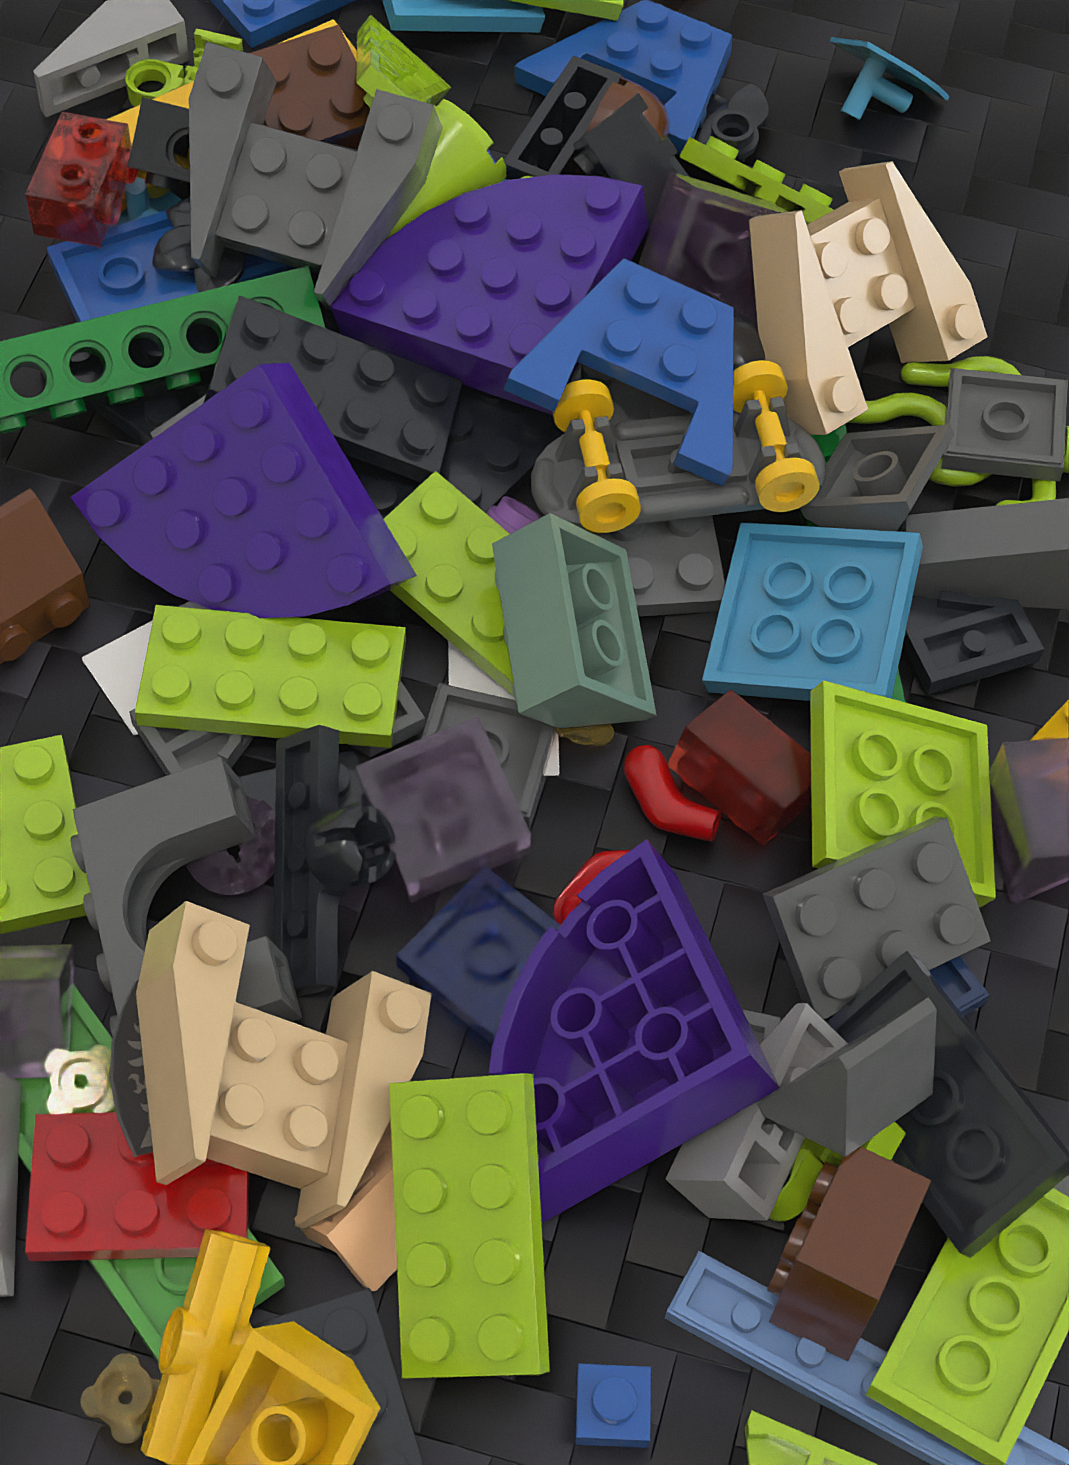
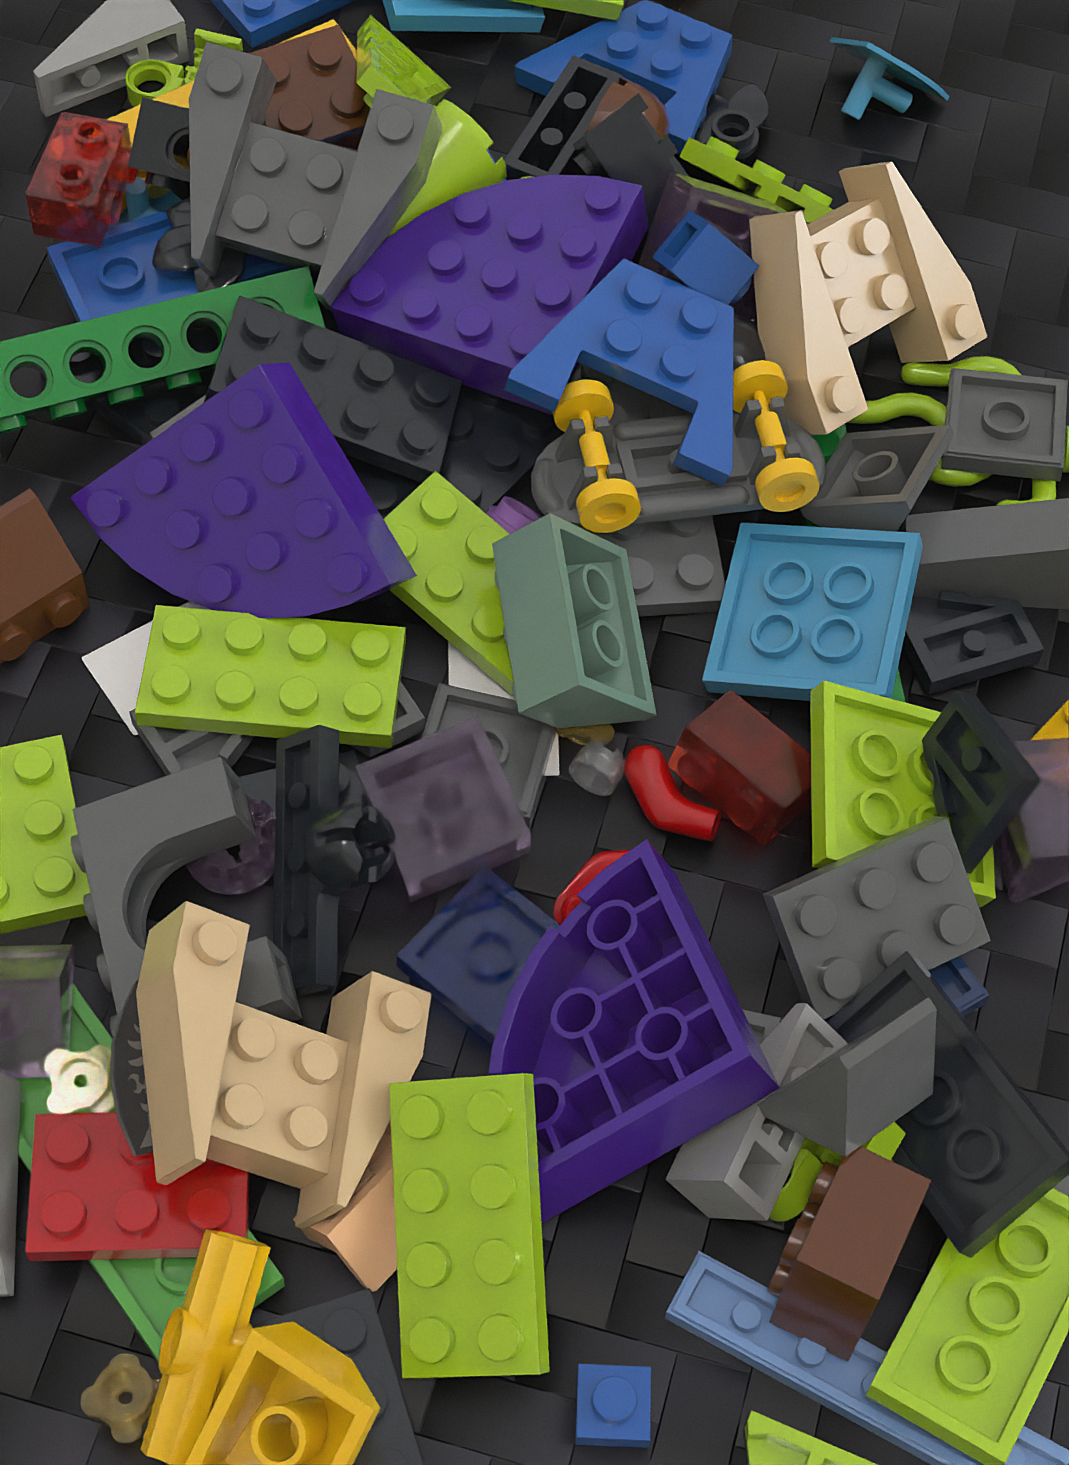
none -> clear hinge [569,740,625,796]
none -> blue brick [652,210,759,305]
none -> black wing [922,691,1042,874]

